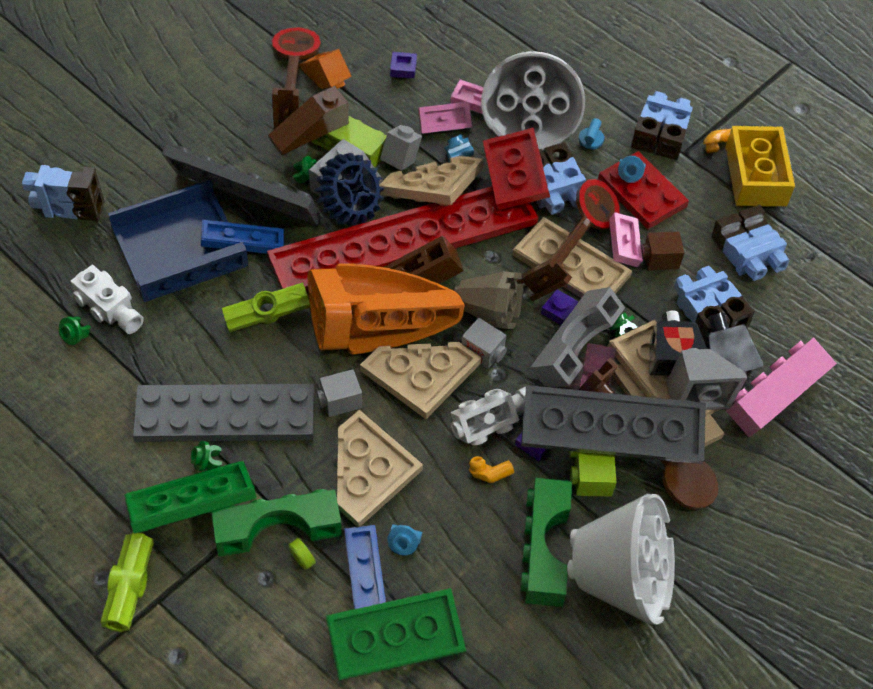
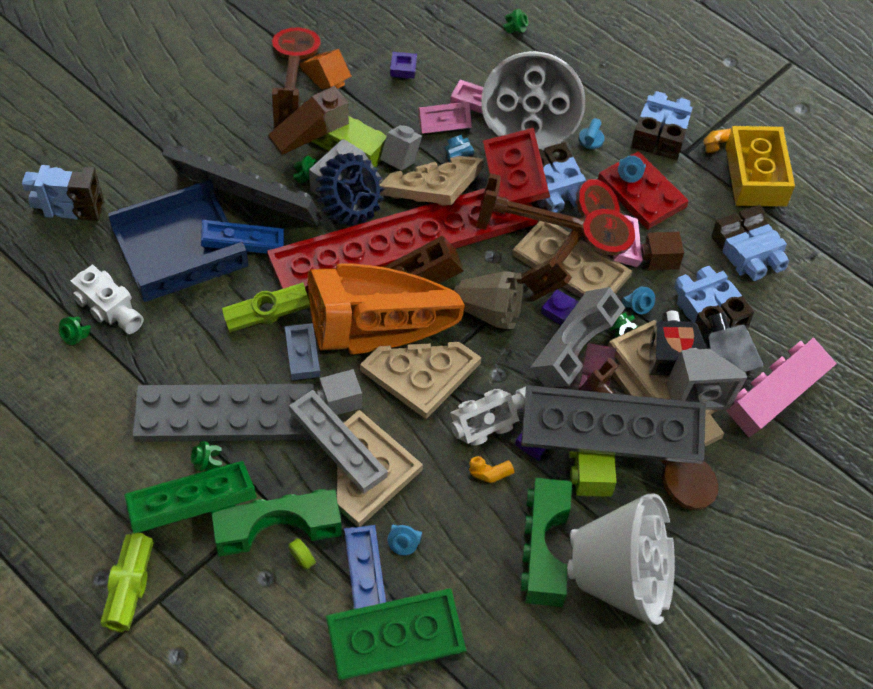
light grey brick [461,318,507,369] -> none
none -> sand blue plate [285,323,320,380]
none -> light grey plate [289,390,388,494]
none -> reddish brown piece [476,173,636,255]
none -> green plate [503,9,528,33]
none -> dark azure plate [622,287,655,314]

